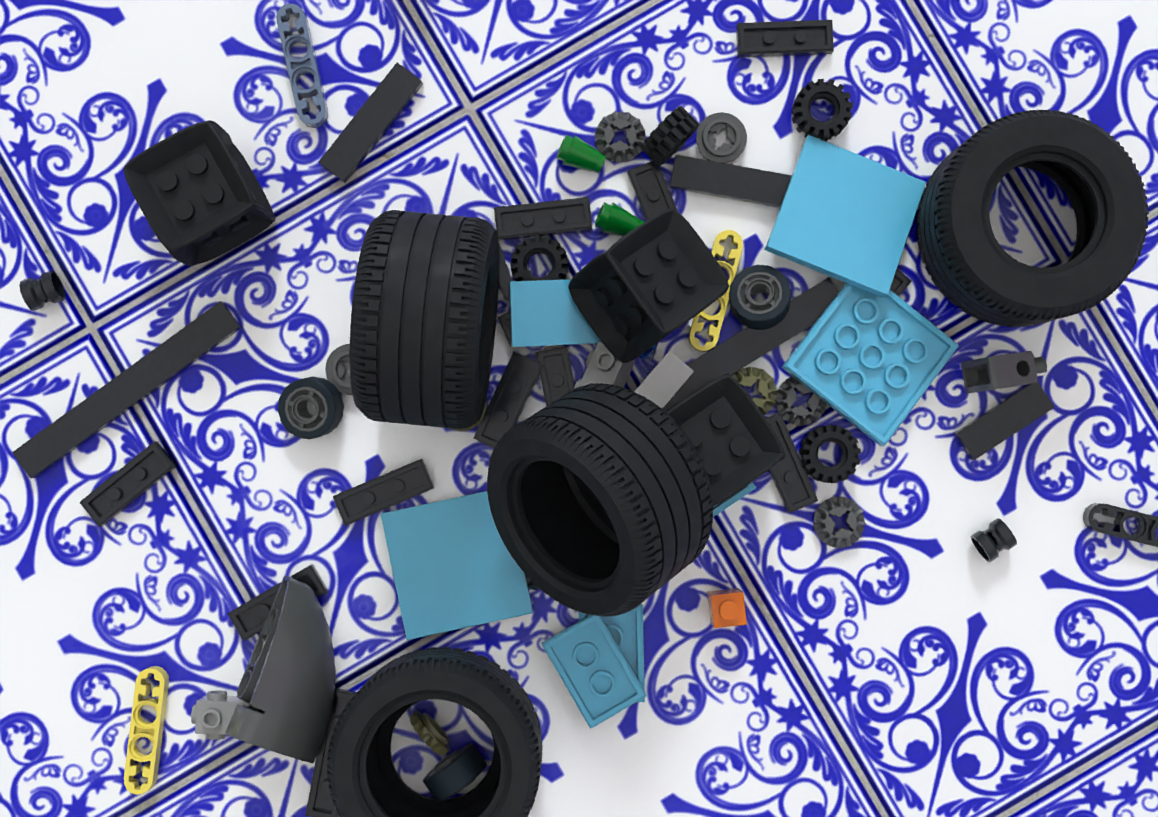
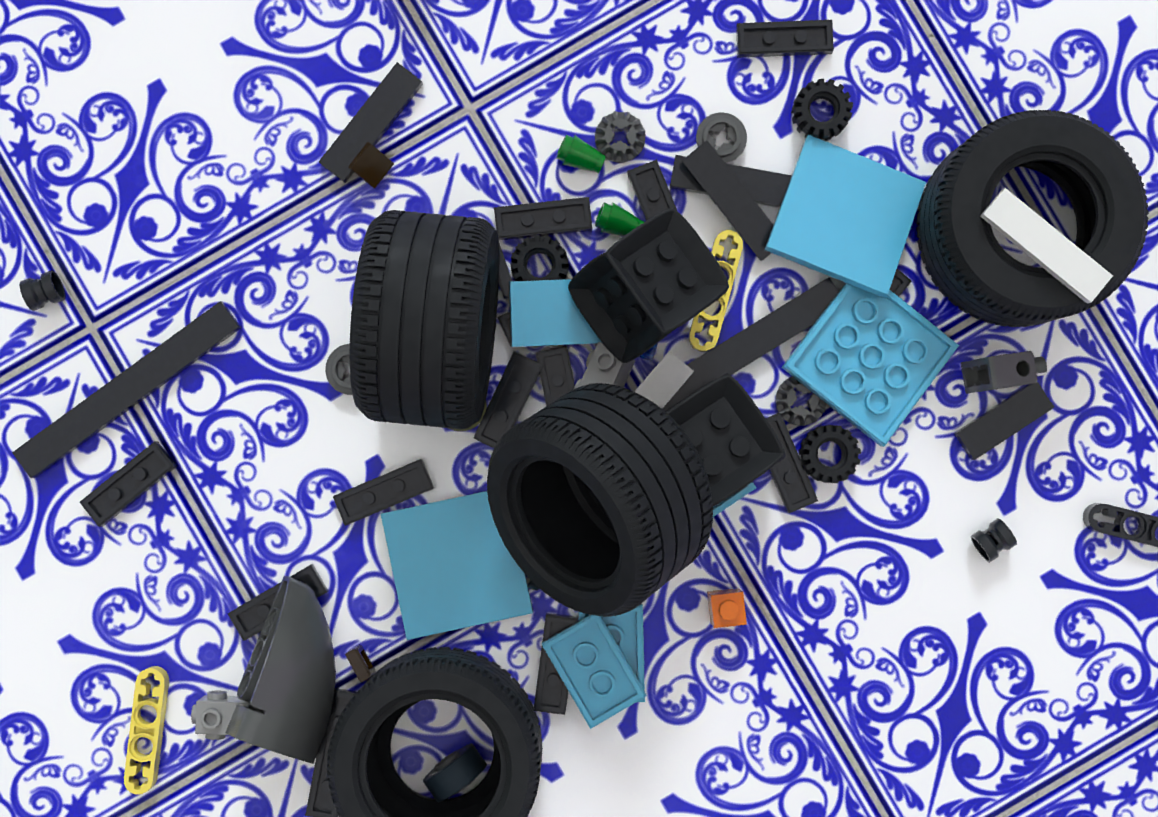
black piece [123,120,276,266] -> none
sand blue beam [276,4,328,128] -> none
wheel [278,376,344,440] -> none
olive gear [410,711,451,756] -> none
black tyre [641,106,700,166] -> none
wheel [729,265,791,330] -> none
olive gear [732,367,778,415] -> none
dark grey gear [813,497,866,548] -> none
none -> dark brown tile [345,644,375,683]
none -> dark brown tile [348,142,394,188]
none -> black tile [534,613,578,715]
none -> black tile [681,140,773,261]
none -> white tile [980,188,1113,304]

